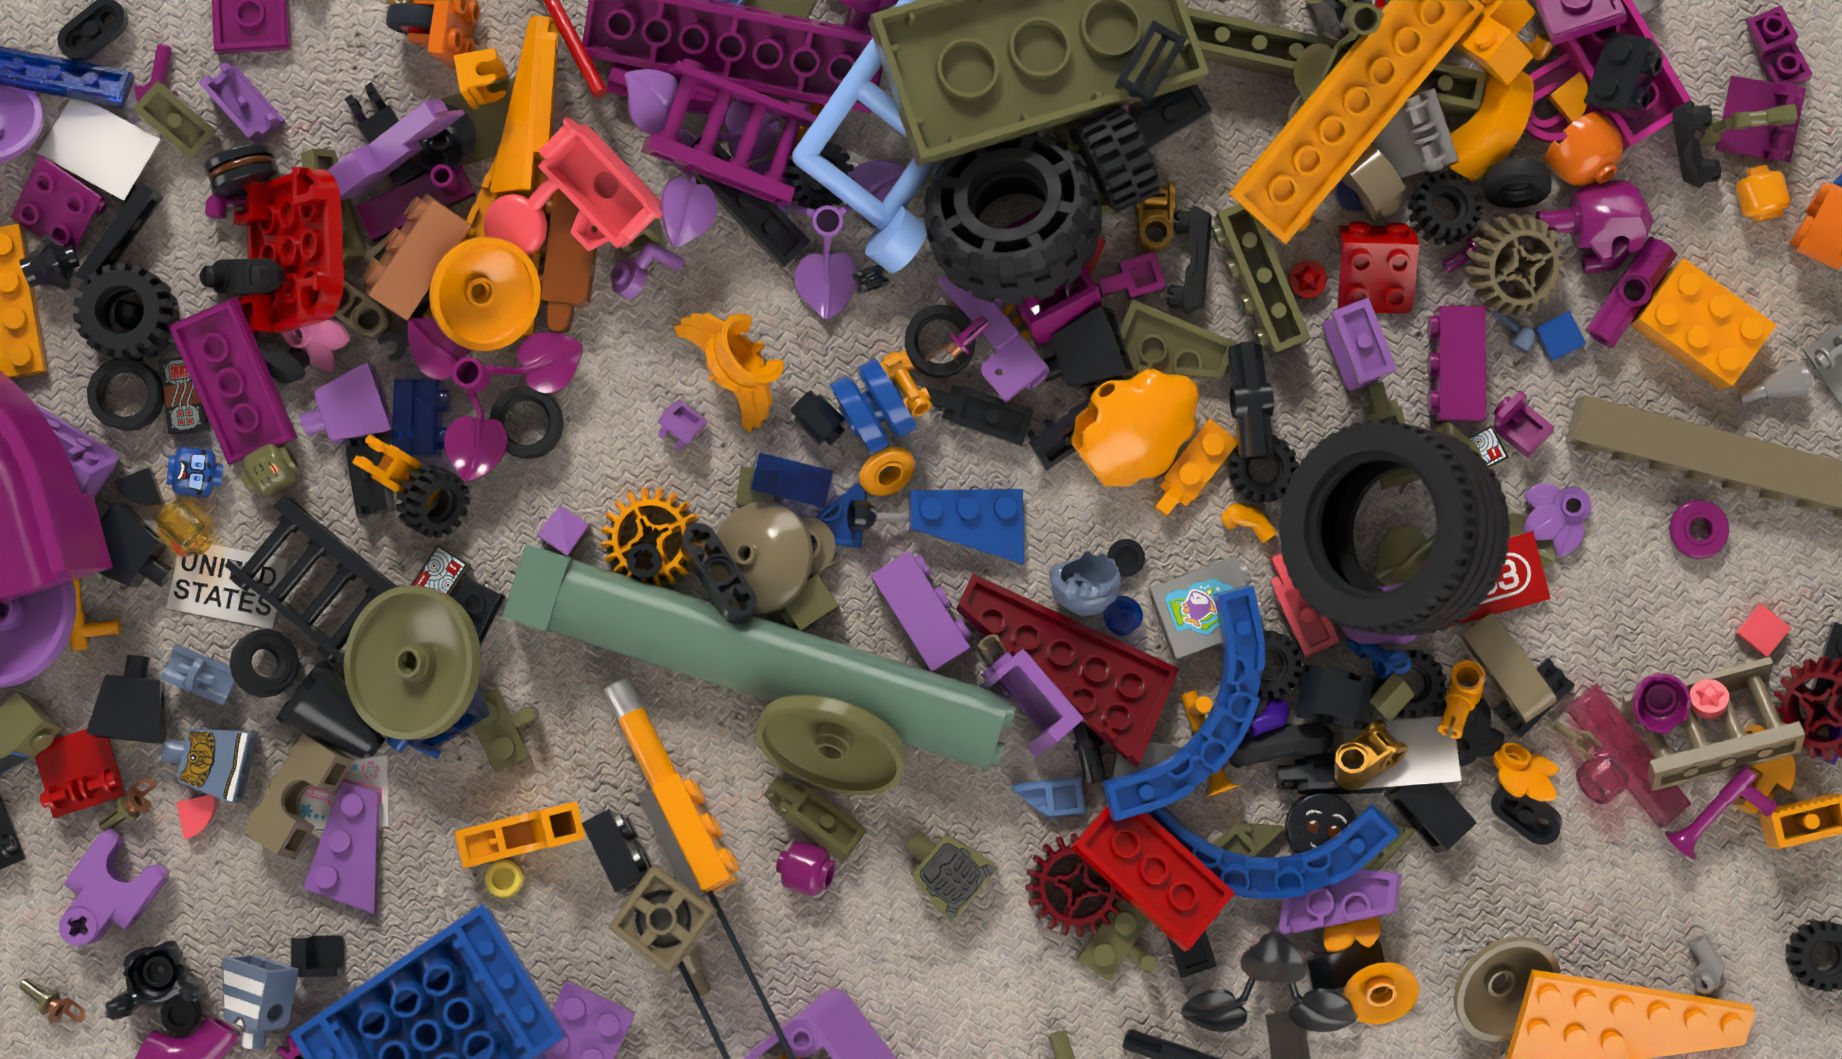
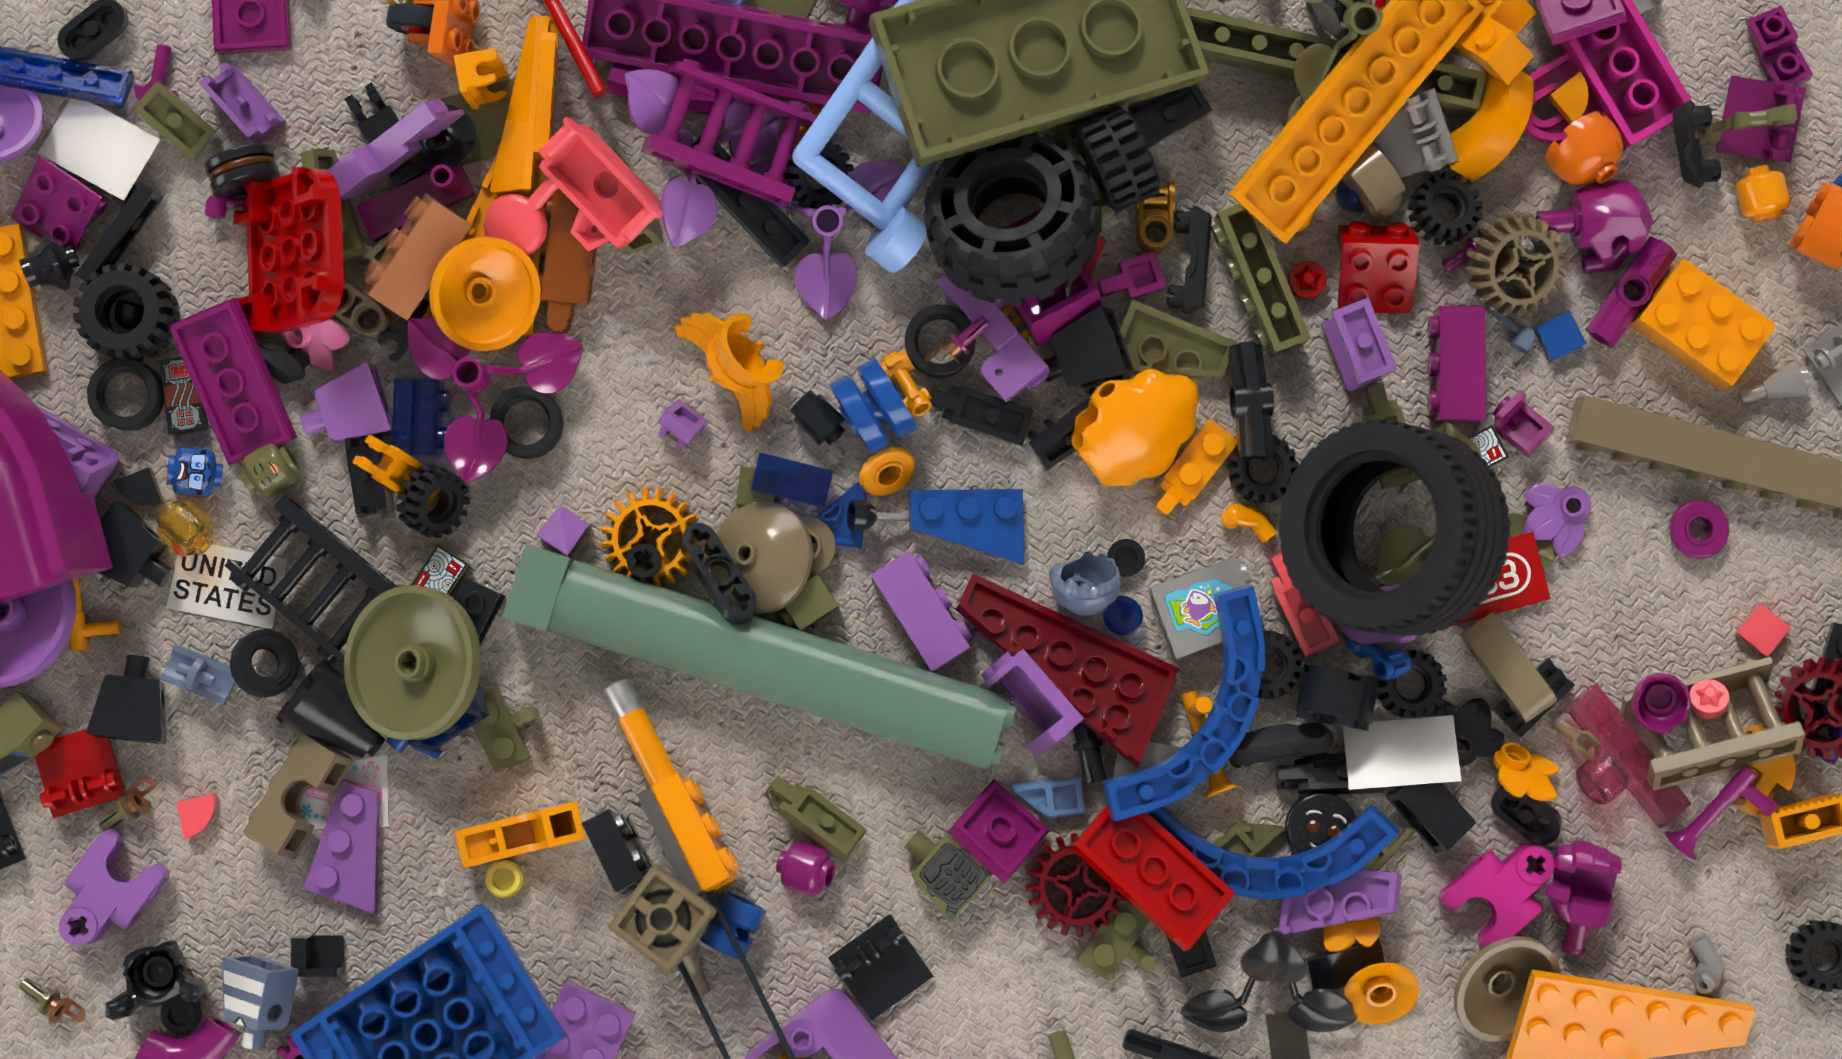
torso [161,728,259,804] -> none
black piece [199,258,286,294] -> none
medium lavender plate [611,241,685,299] -> none
olive dish [755,695,908,795] -> none
black bush [852,265,890,294] -> none
dark tan hand [975,634,1007,664] -> none
black tile [1114,20,1186,106] -> none
dark purple arm [1248,698,1290,736] -> none
pearl gold piece [1334,719,1408,790] -> none
olive tile [1369,673,1415,723] -> none
light orange pin [1438,660,1485,739] -> none
black tyre [1483,158,1552,208] -> none
light orange hand [1521,34,1554,60] -> none
black bracket [1584,31,1663,122] -> none
none -> blue wheel [700,890,767,959]
none -> black hinge [828,914,934,1020]
none -> magenta tile [947,779,1050,884]
none -> dark pink piece [1438,843,1555,949]
none -> magenta piece [1545,840,1622,955]

